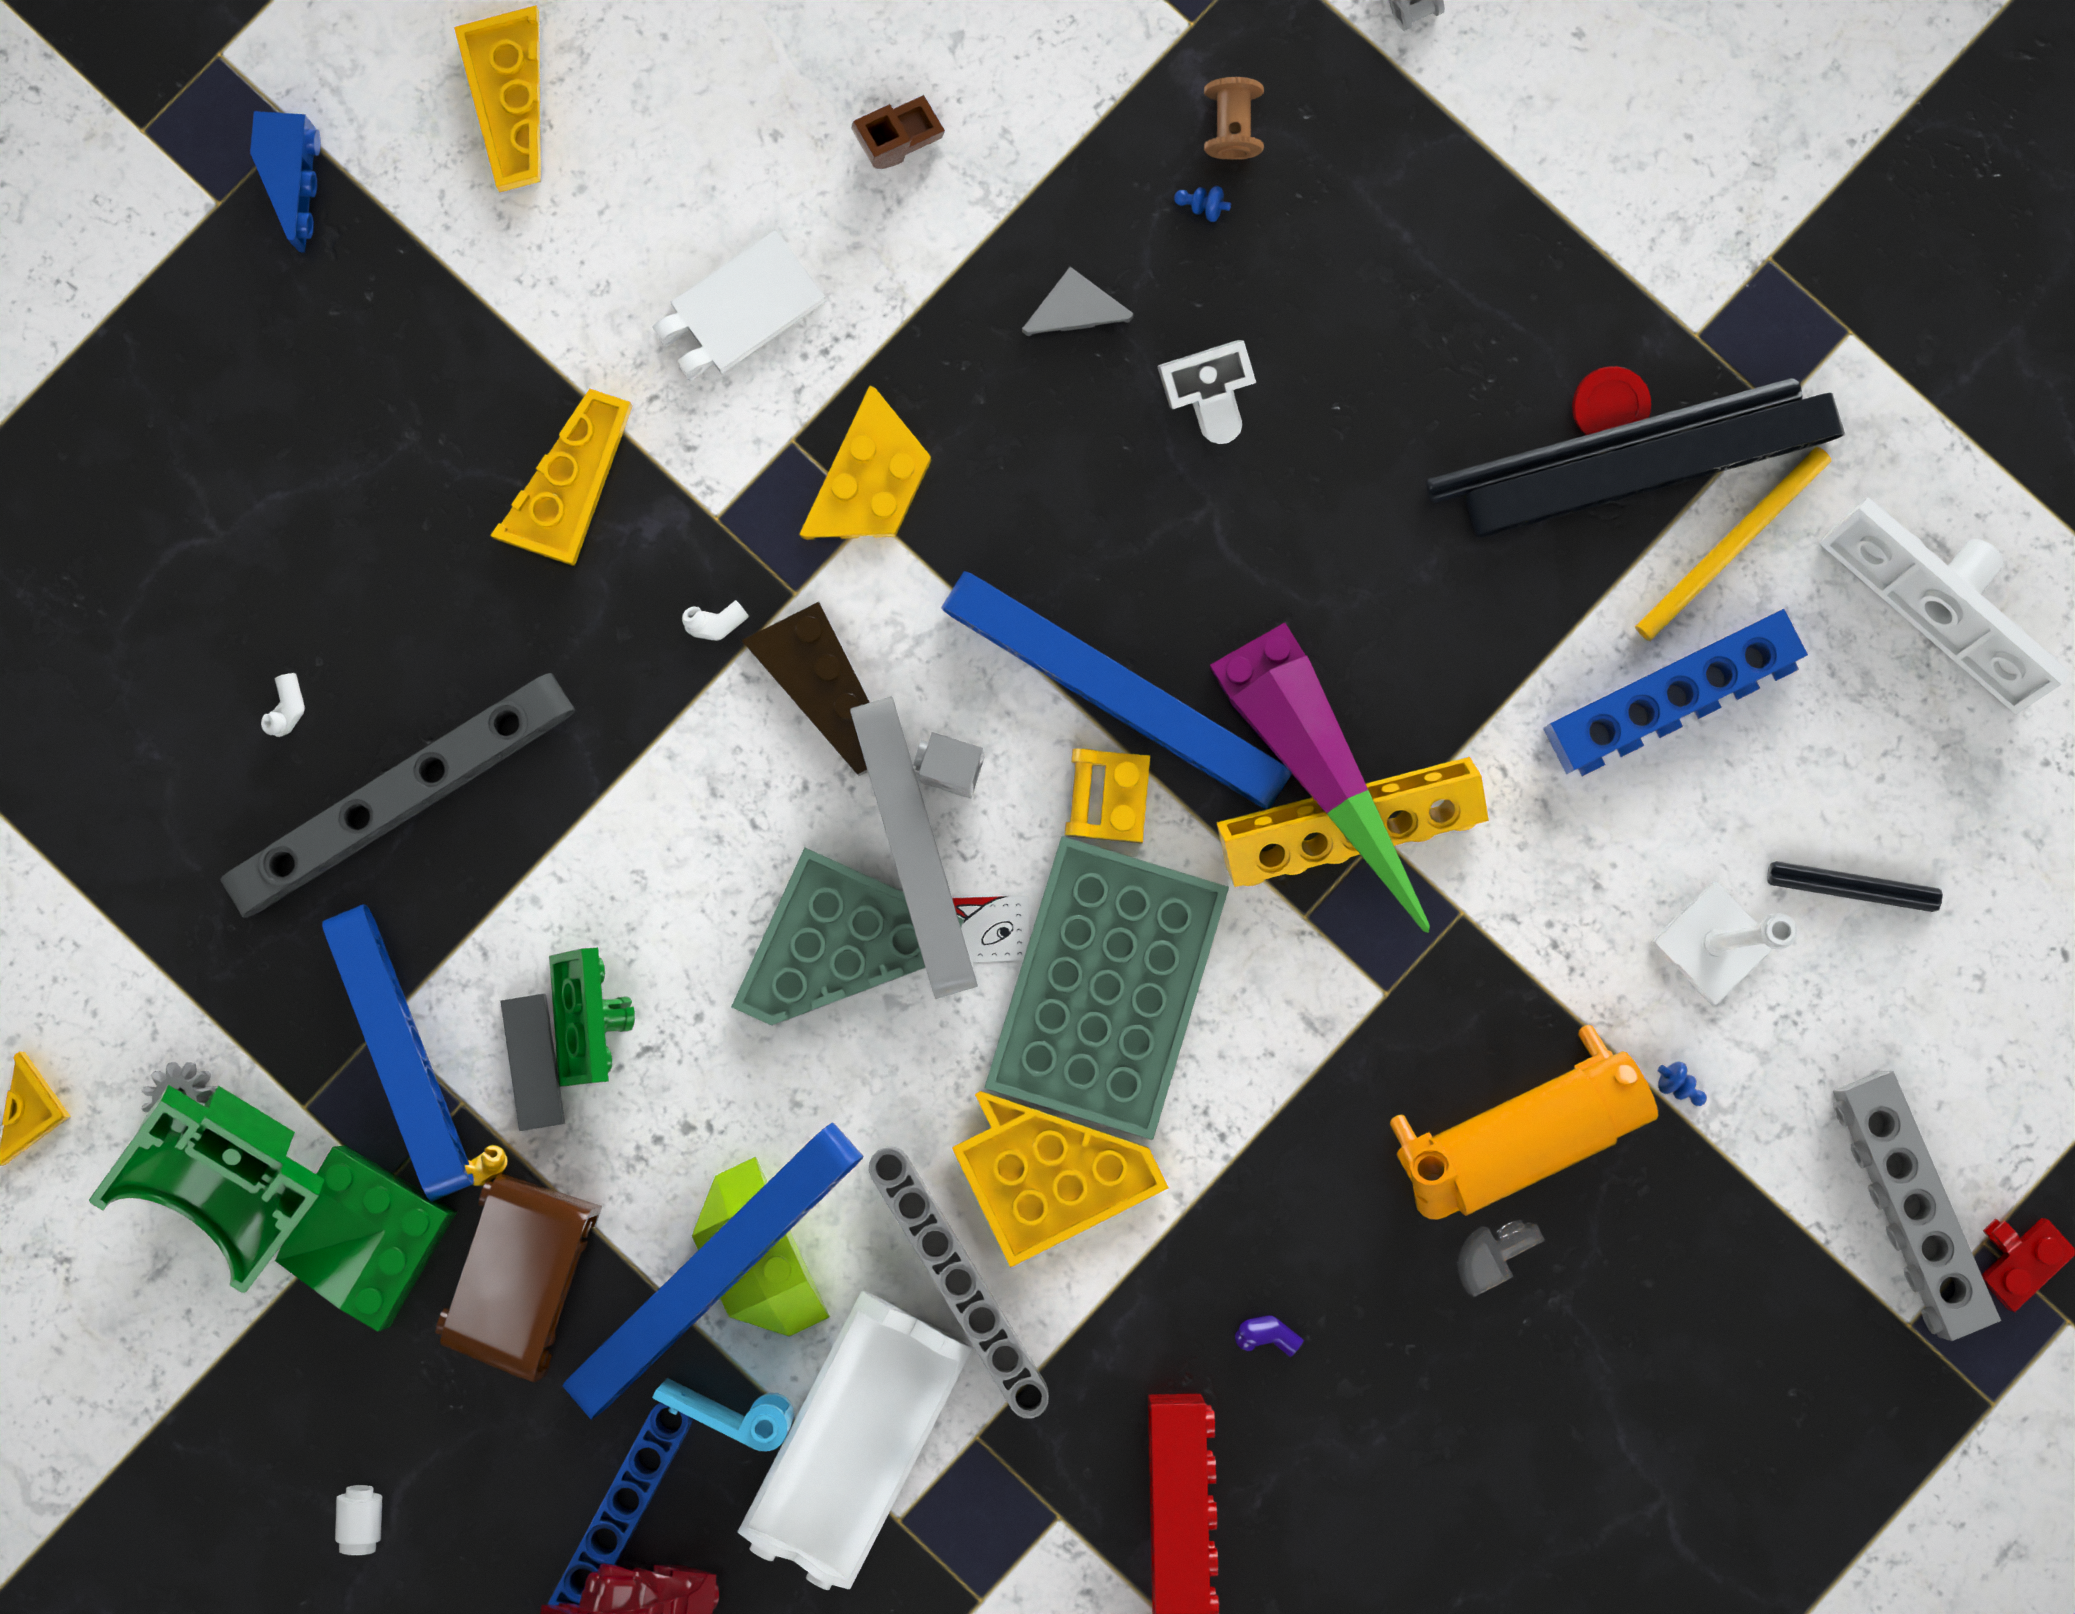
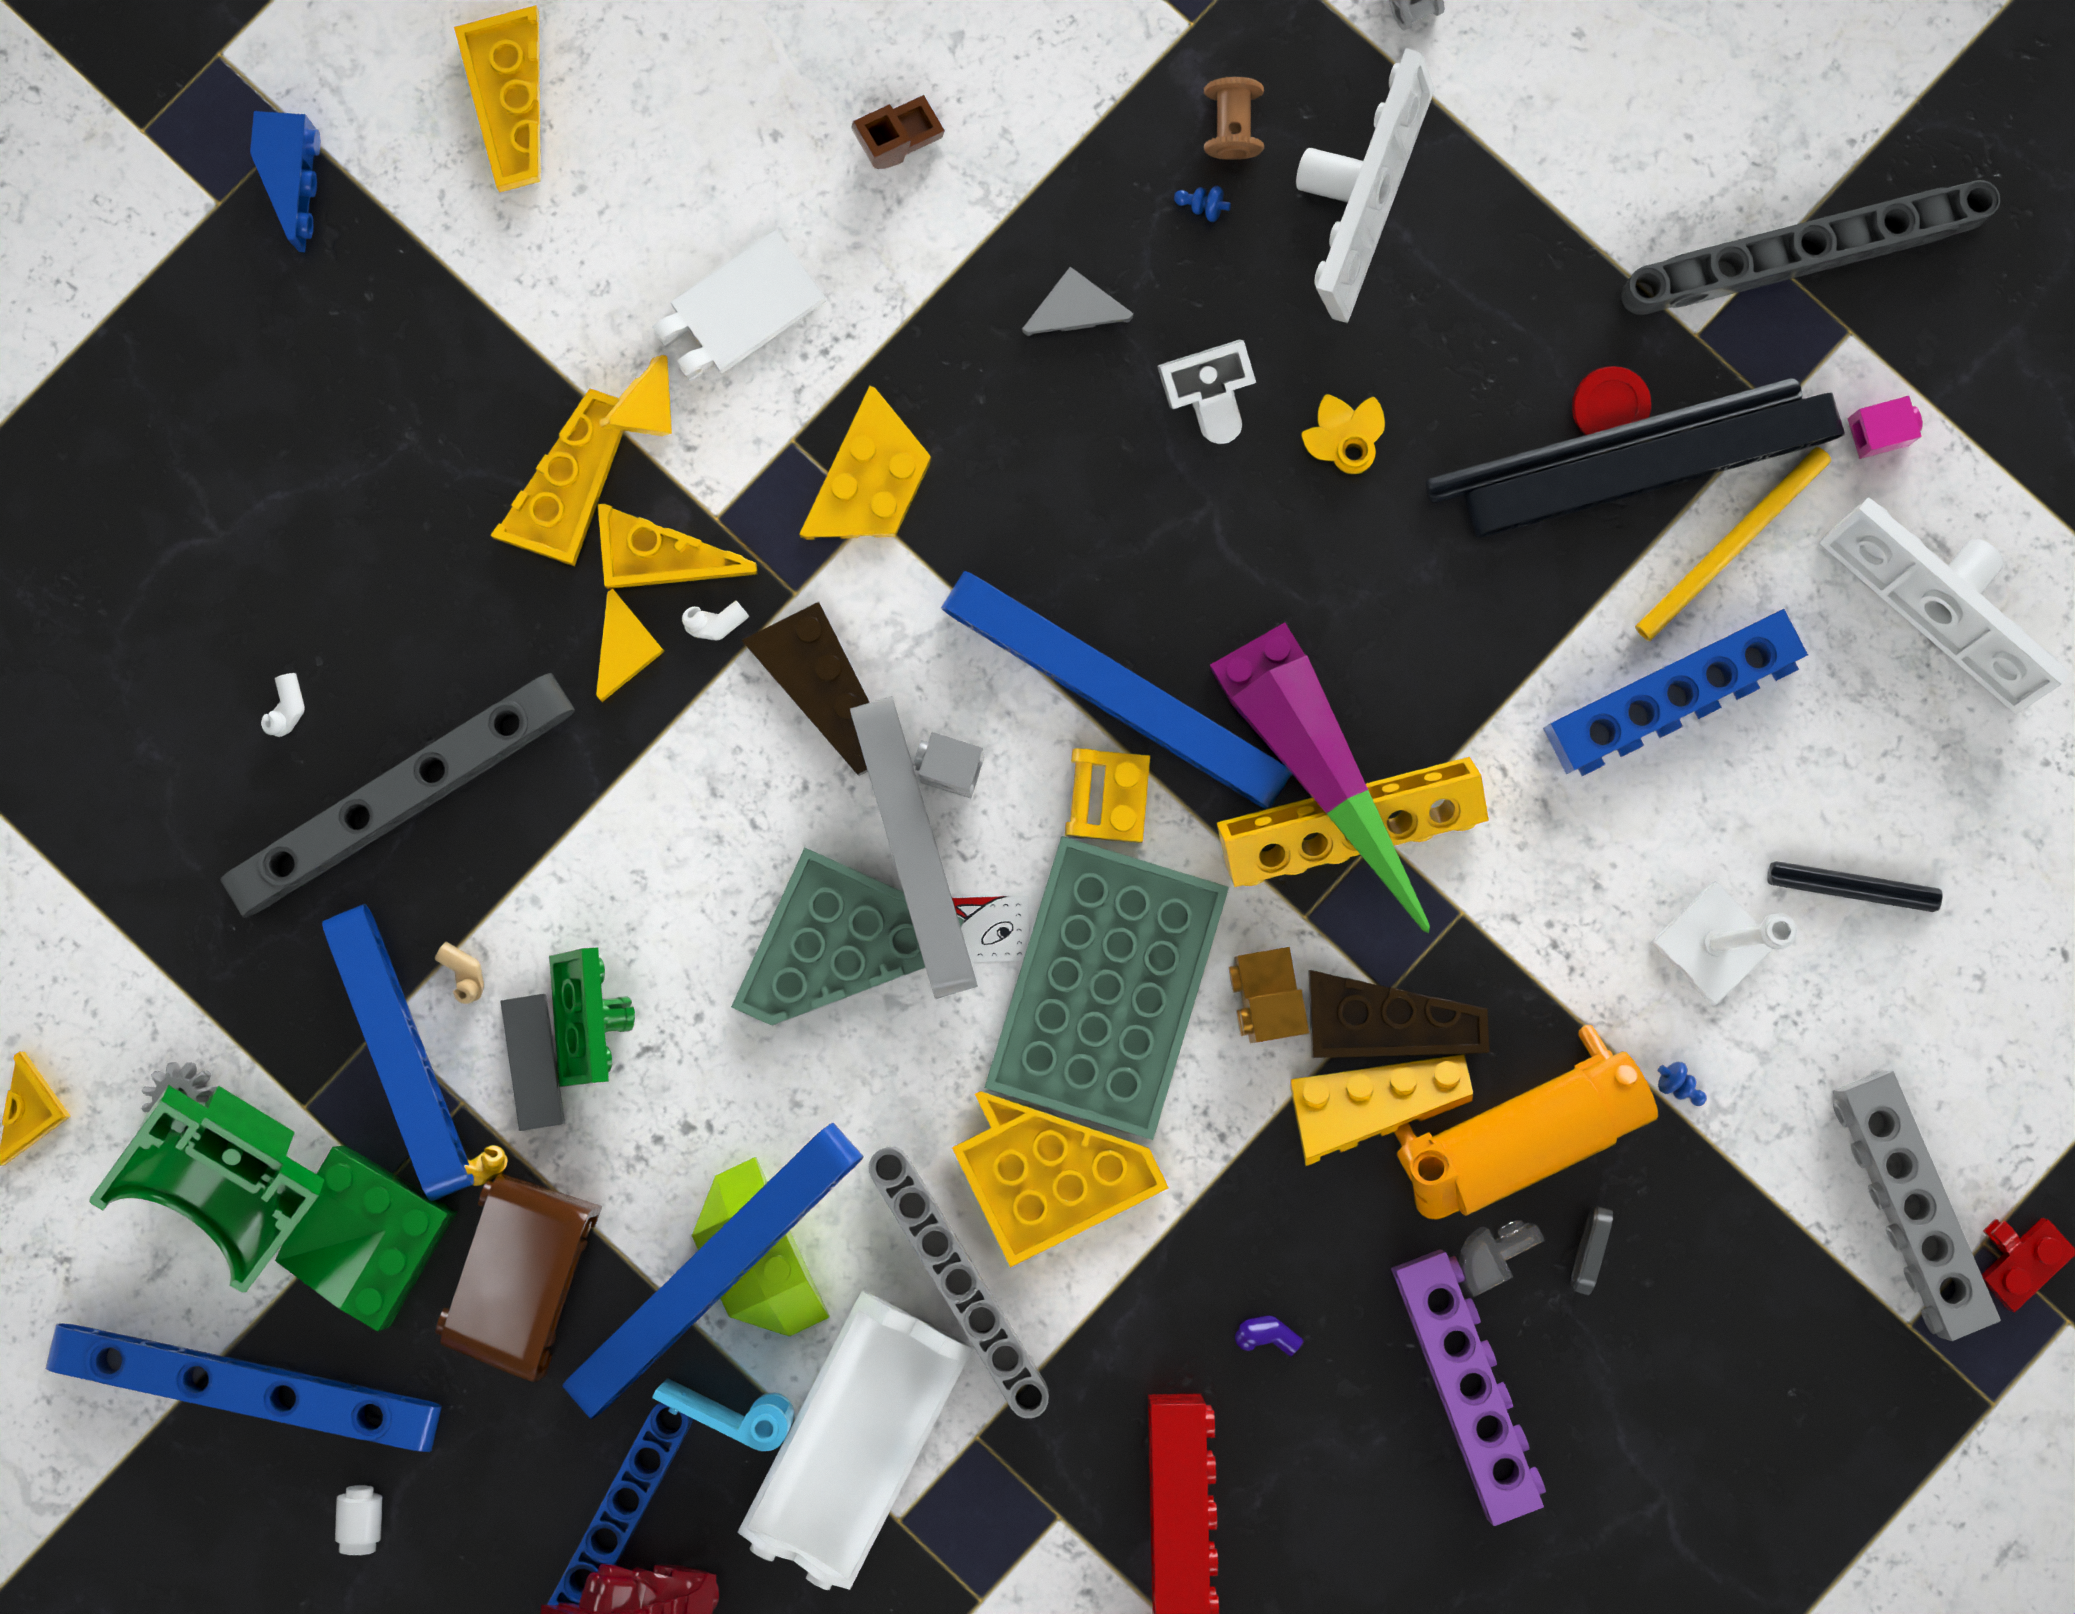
none -> blue beam [45,1323,442,1452]
none -> tan arm [435,942,484,1004]
none -> yellow tile [596,588,665,702]
none -> yellow wing [598,504,758,589]
none -> yellow tile [599,355,672,436]
none -> pearl gold brick [1229,947,1309,1044]
none -> yellow wing [1290,1054,1473,1166]
none -> white plate [1296,49,1435,323]
none -> yellow plate [1301,394,1385,474]
none -> dark brown wing [1308,970,1489,1058]
none -> medium lavender brick [1391,1249,1546,1526]
none -> dark grey tile [1570,1205,1613,1296]
none -> dark grey beam [1621,180,2000,315]
none -> dark pink brick [1847,396,1923,459]

